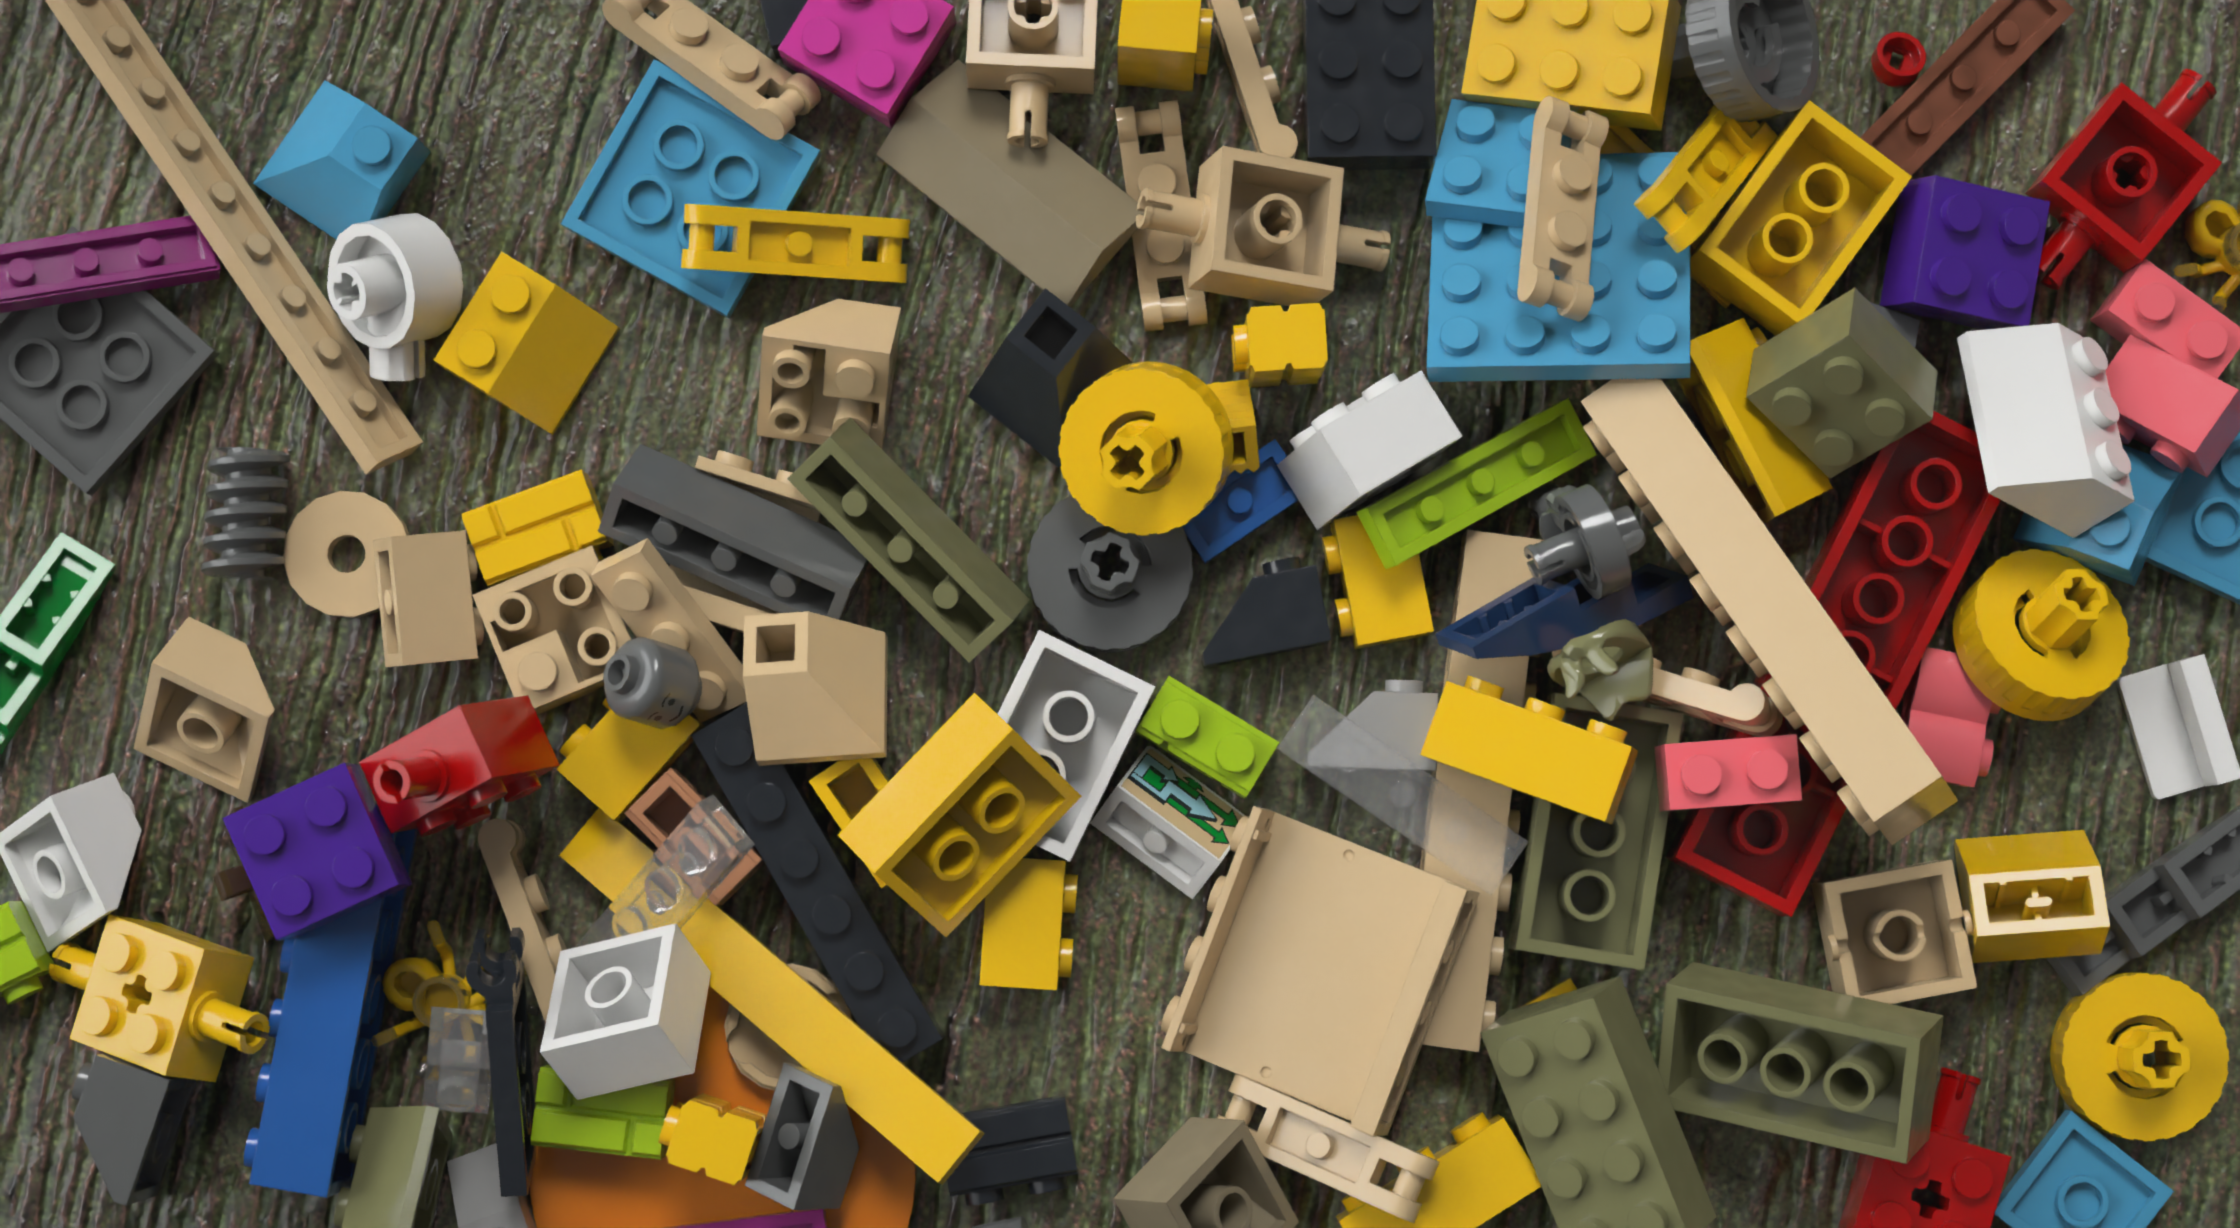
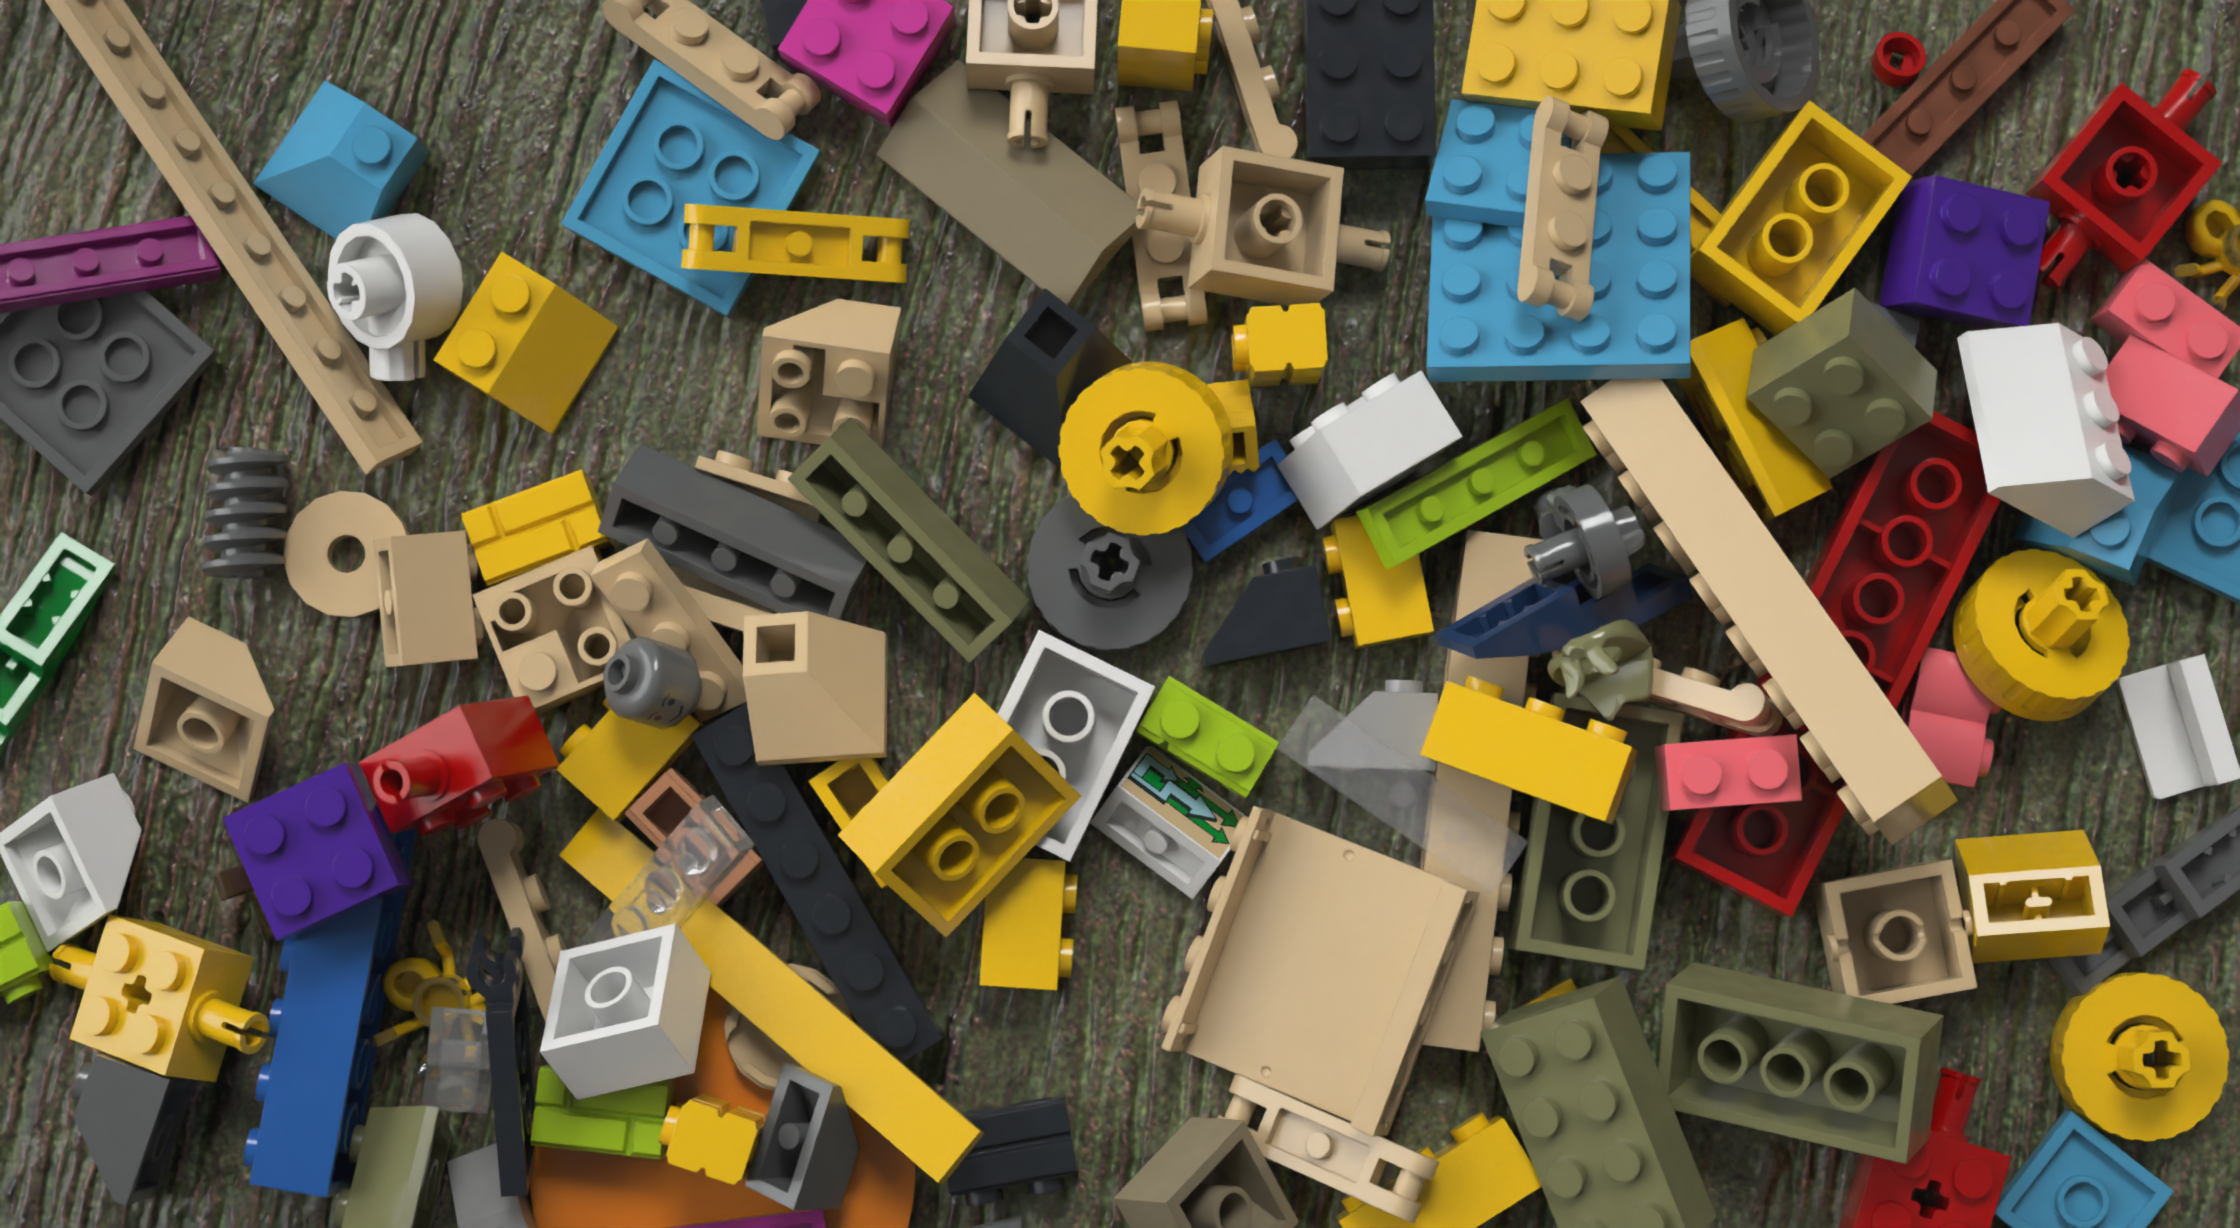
yellow plate [1634,105,1778,253] -> none

